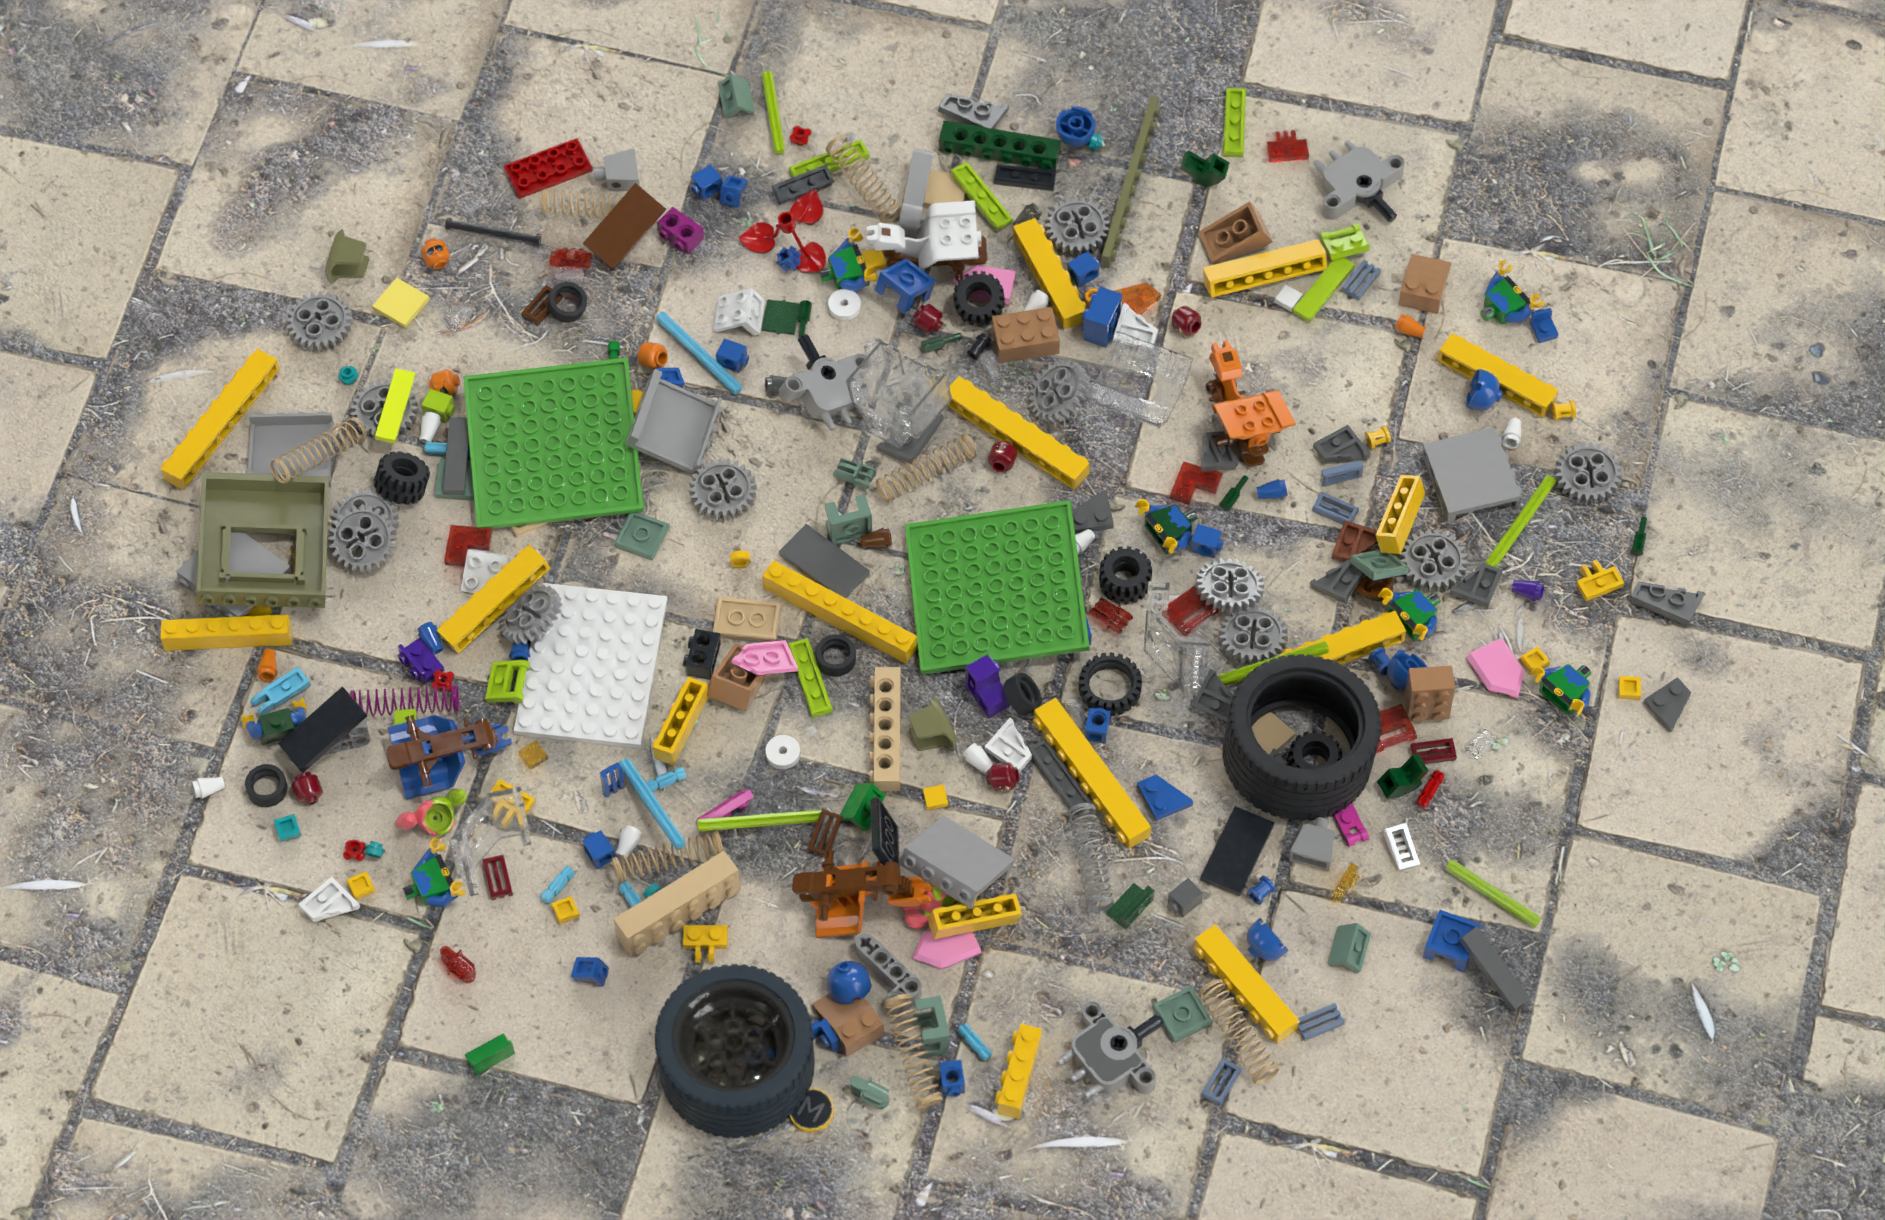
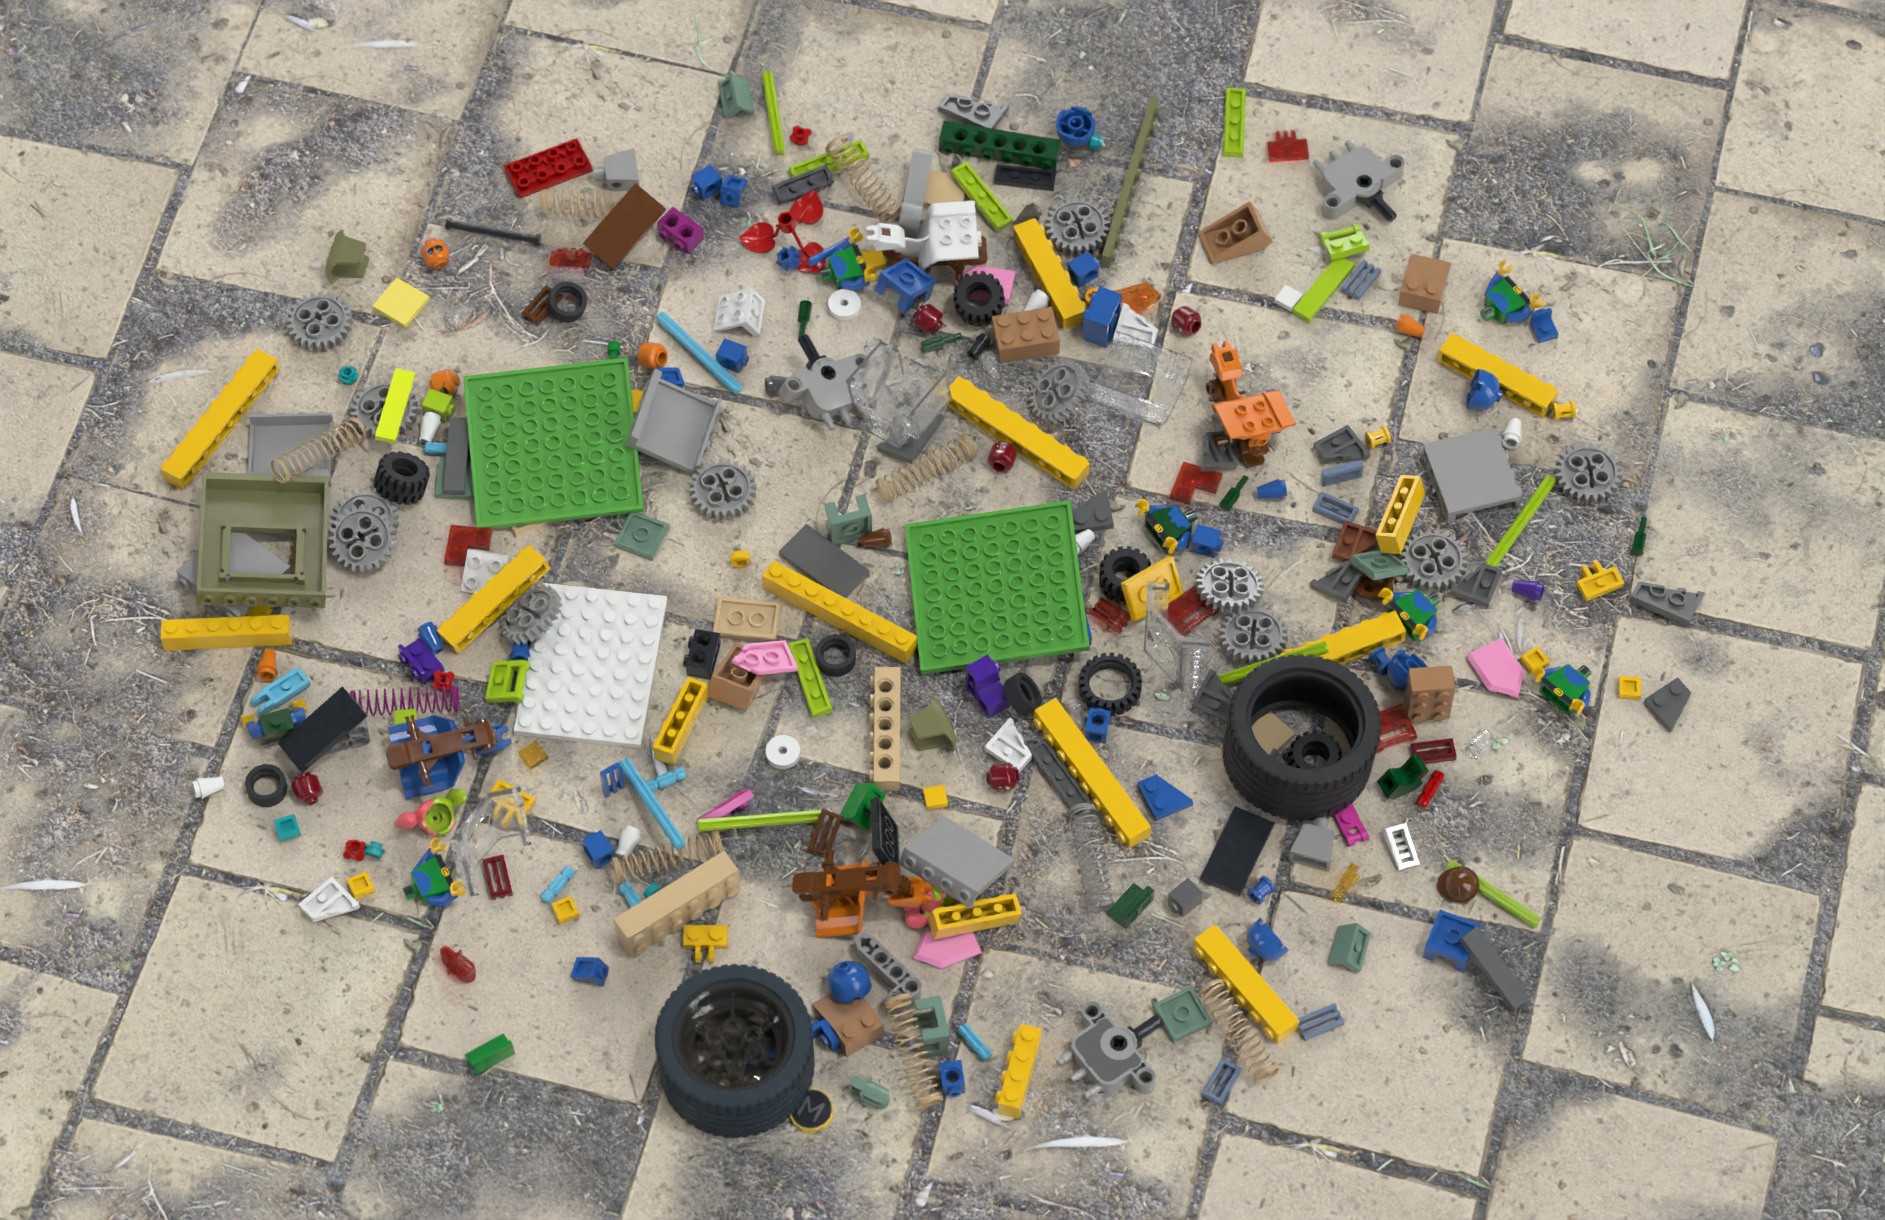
clear green piece [762,299,800,335] -> none
sand green arm [833,458,877,489] -> none
white cone [963,743,993,775] -> none
dark green brick [1180,150,1230,186] -> none
yellow brick [1203,239,1327,298] -> none
none -> blue bar [807,237,856,266]
none -> yellow tile [1121,556,1184,622]
none -> reddish brown piece [1437,866,1480,903]

